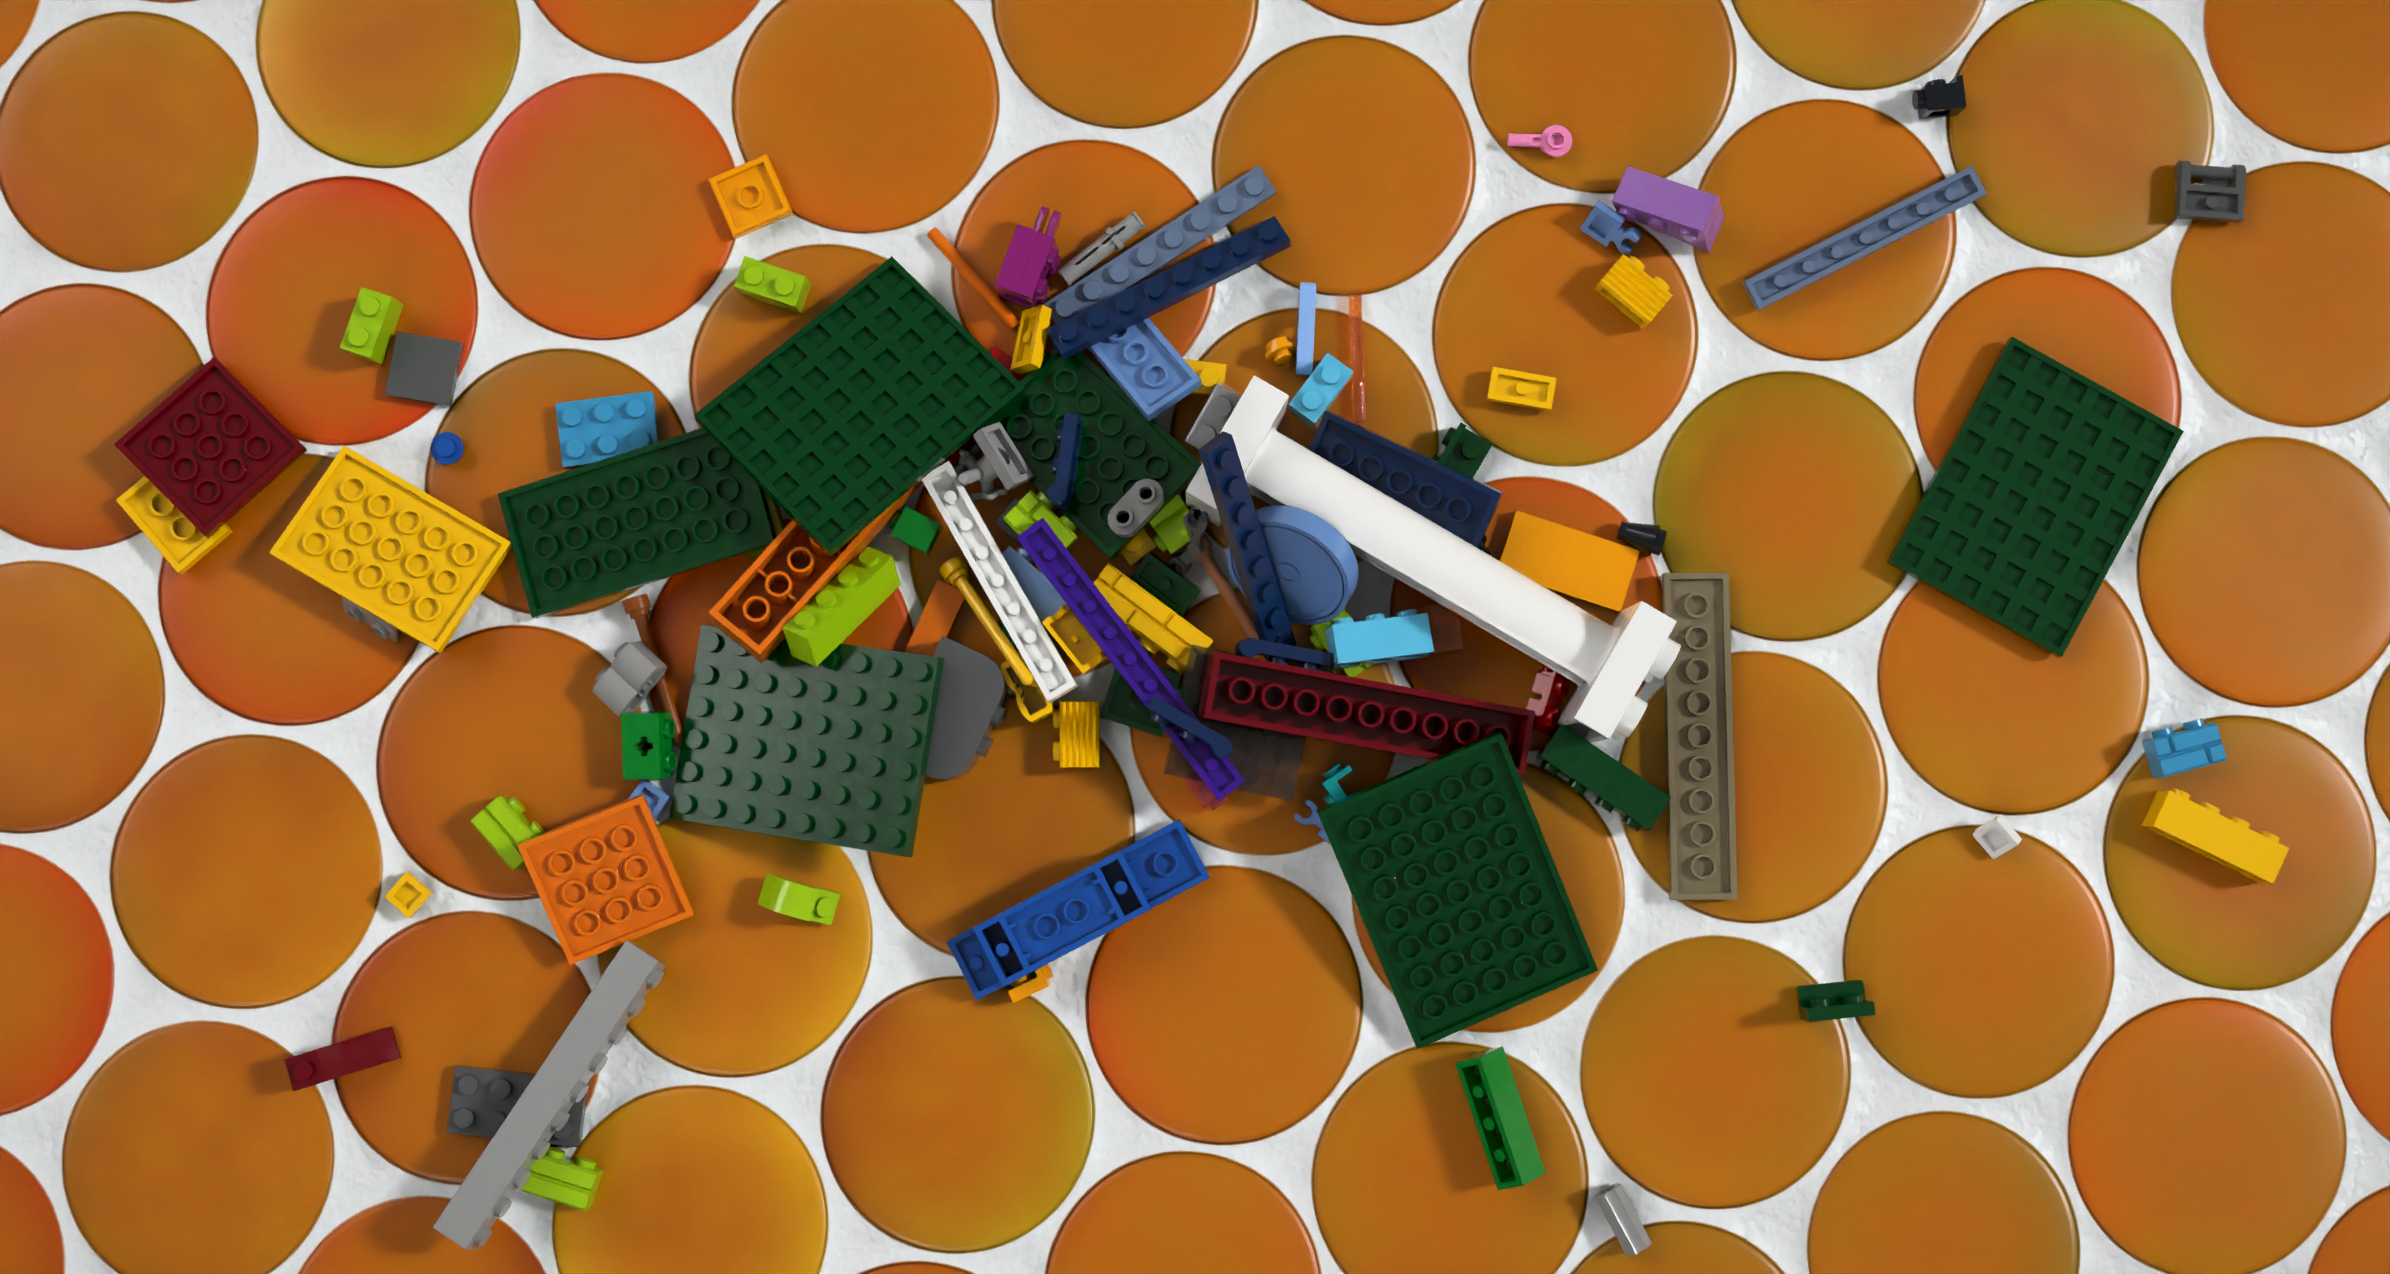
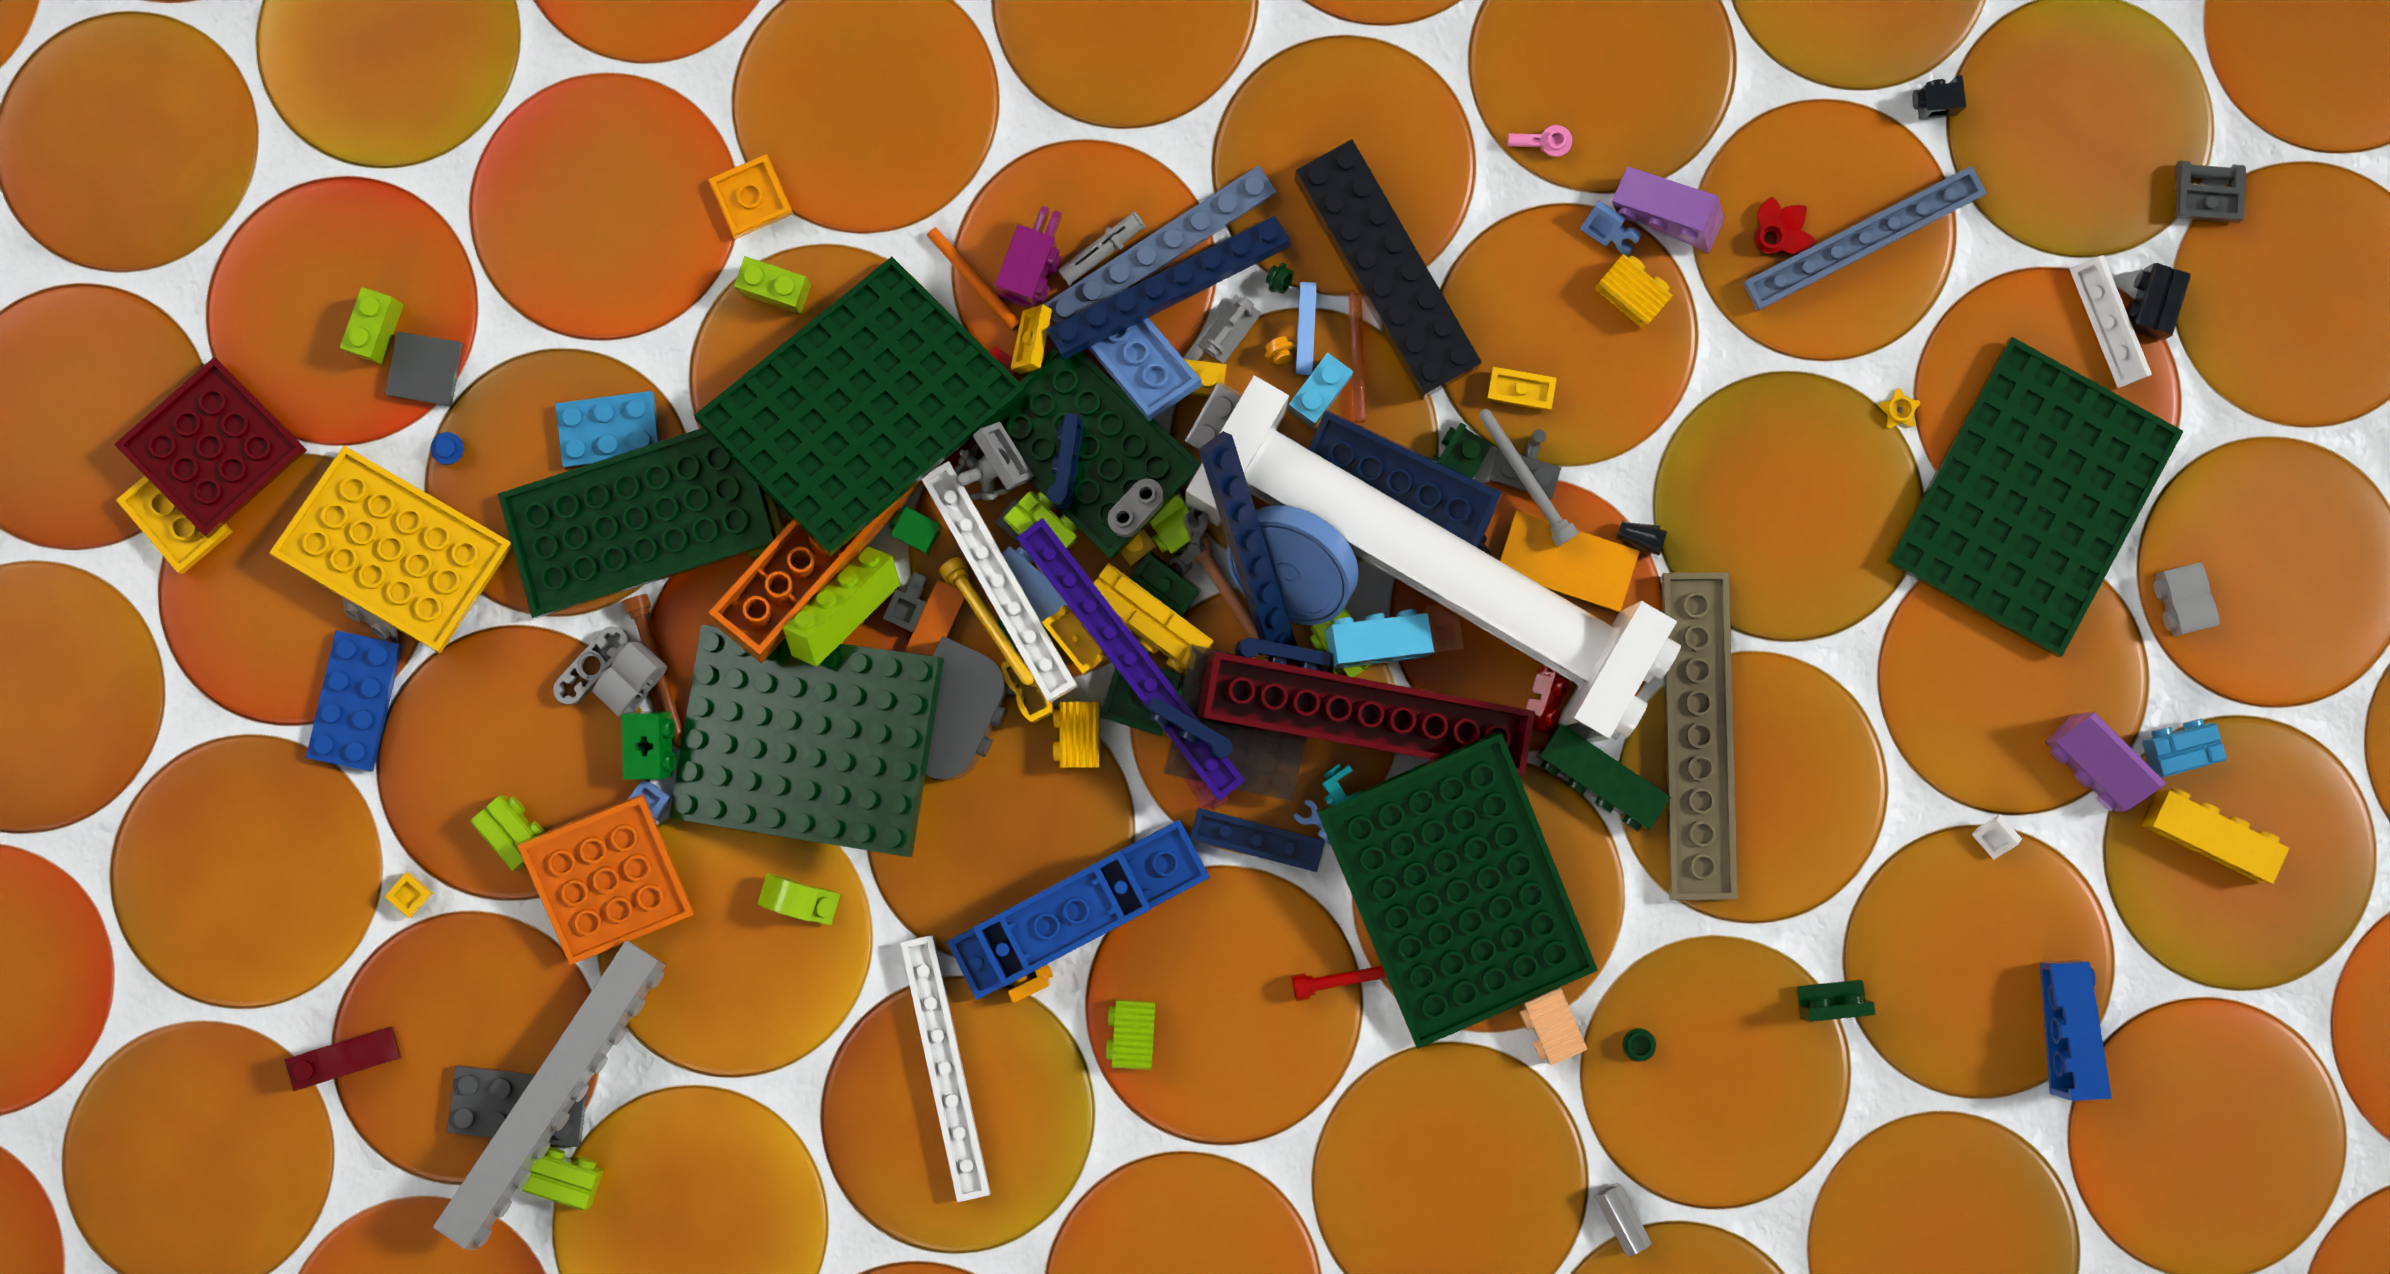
green brick [1455,1046,1546,1190] -> none
none -> blue plate [306,630,403,772]
none -> light grey beam [553,626,630,705]
none -> dark grey plate [882,572,929,632]
none -> white plate [900,935,991,1202]
none -> lime brick [1106,999,1156,1070]
none -> dark blue plate [1190,808,1325,872]
none -> light grey hinge [1197,294,1262,364]
none -> dark green plate [1266,263,1294,294]
none -> red piece [1292,966,1386,1001]
none -> black brick [1294,139,1482,400]
none -> light grey piece [1479,409,1579,548]
none -> dark grey plate [1489,429,1561,500]
none -> light nougat brick [1519,988,1588,1065]
none -> dark green plate [1622,1028,1656,1062]
none -> red plate [1754,197,1815,255]
none -> yellow plate [1878,388,1920,429]
none -> blue wedge [2040,960,2112,1101]
none -> medium lavender slope [2045,712,2166,812]
none -> white plate [2069,255,2152,388]
none -> black brick [2126,263,2191,340]
none -> light grey brick [2153,562,2220,636]

